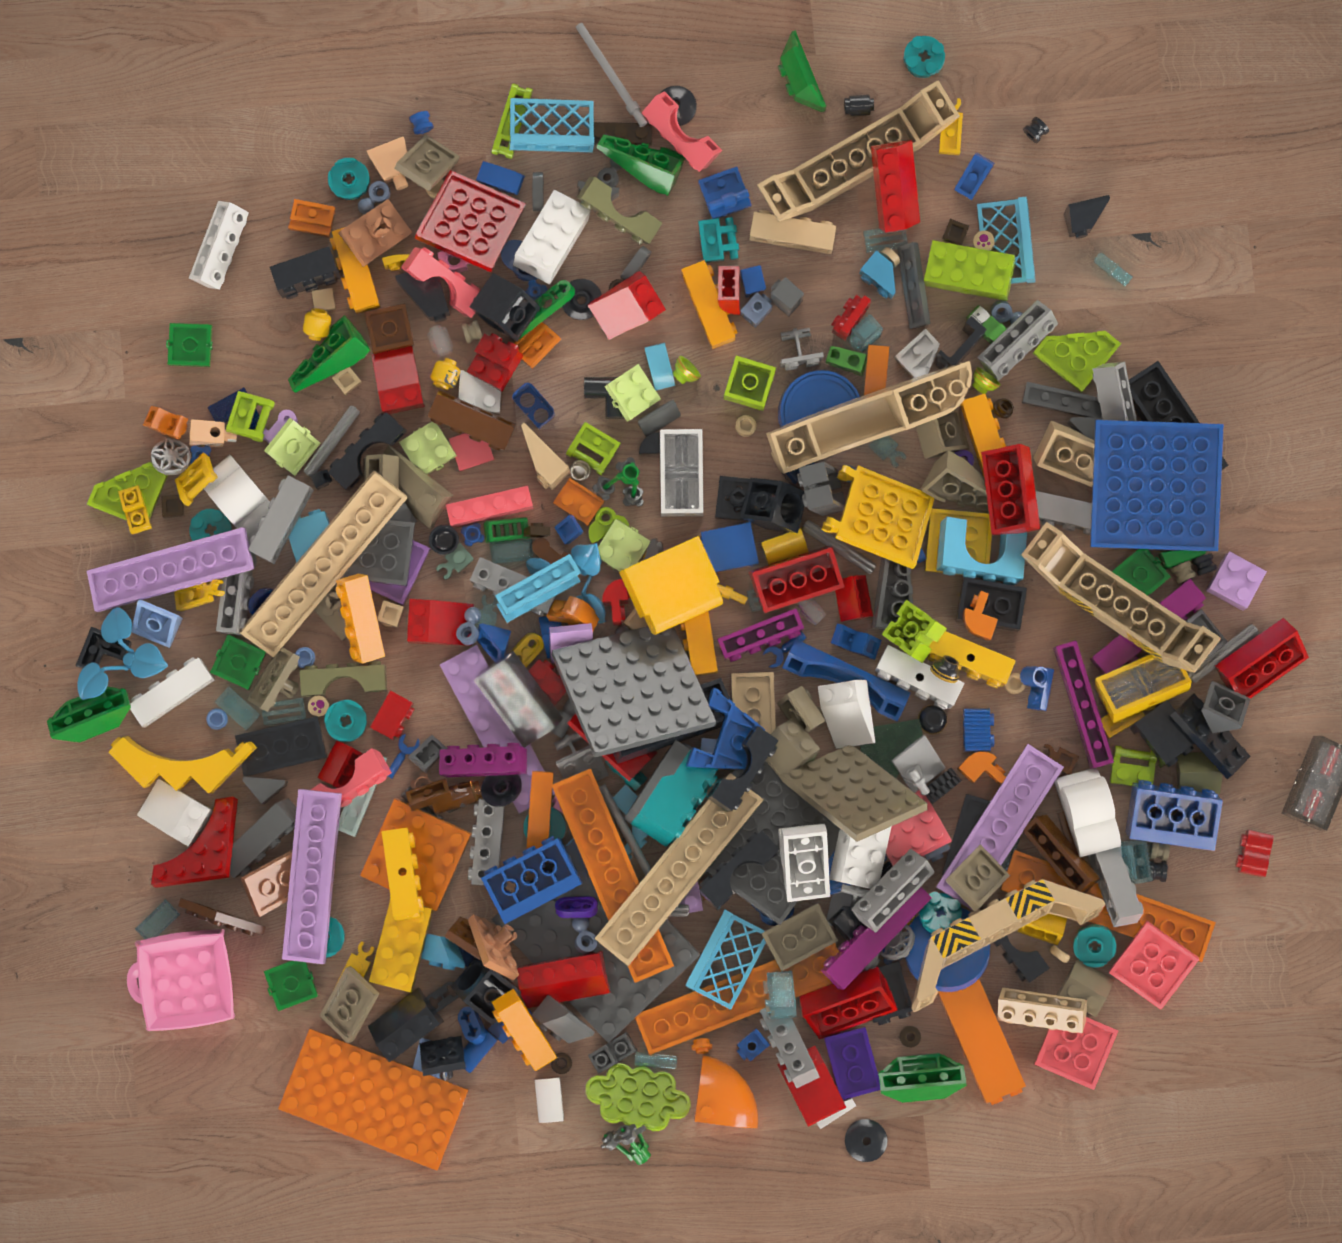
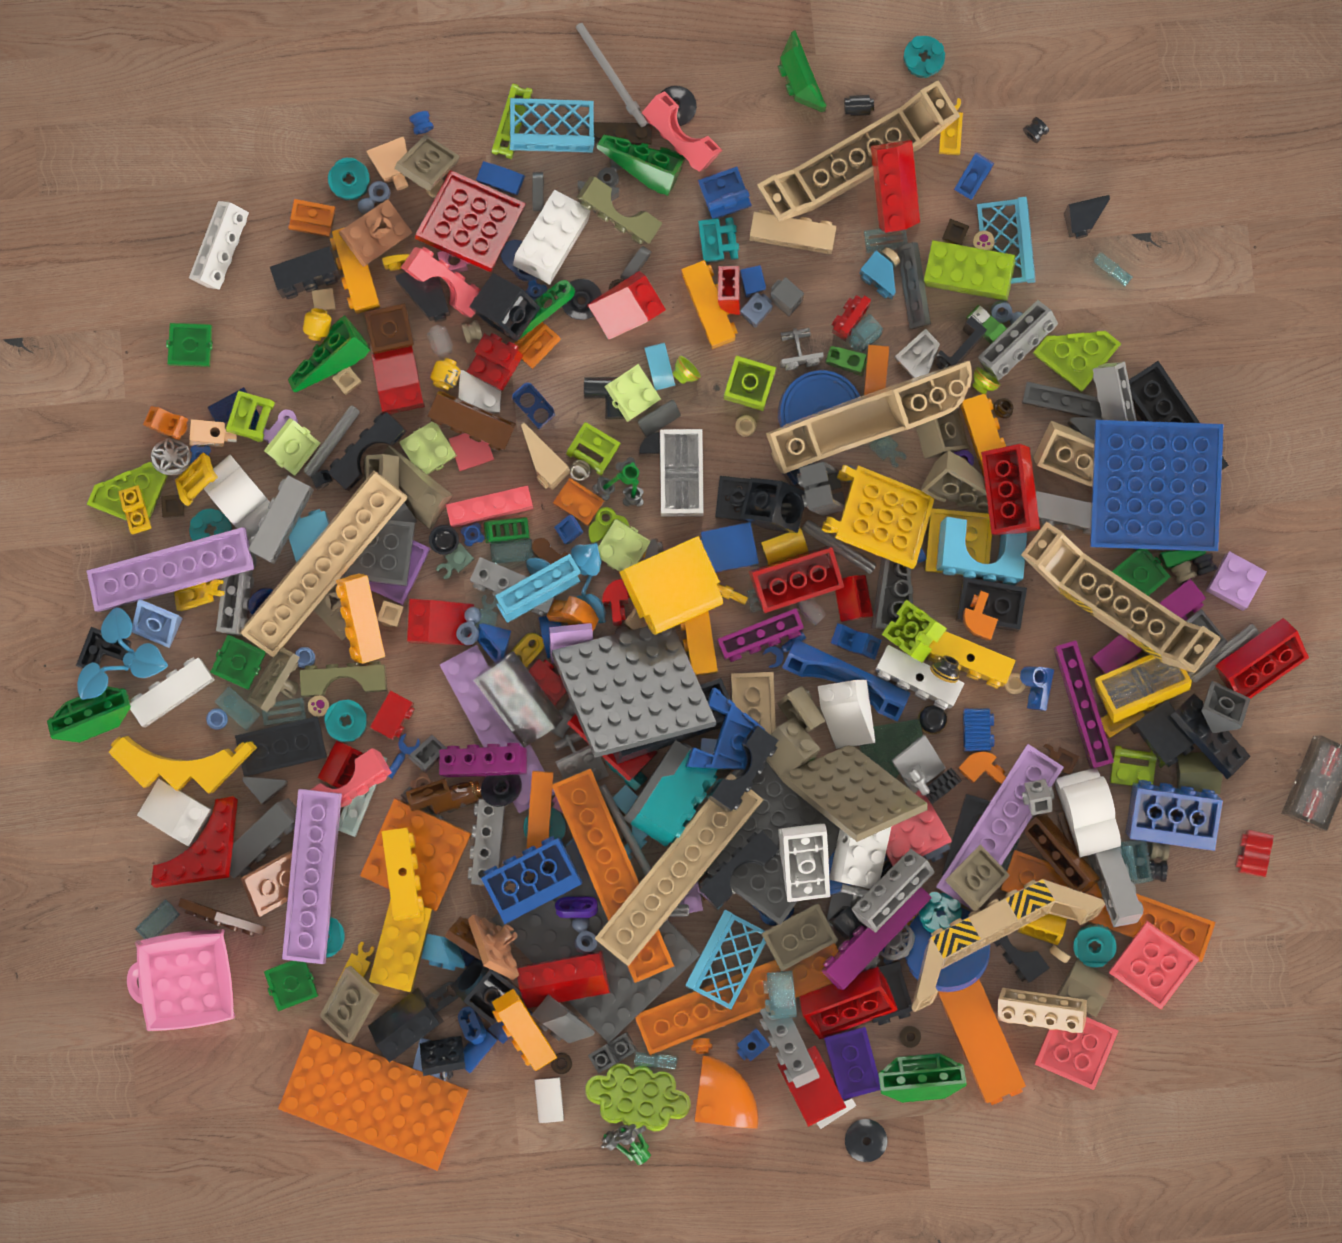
dark brown plate [524,523,550,538] -> none
none -> light grey brick [1022,779,1054,816]

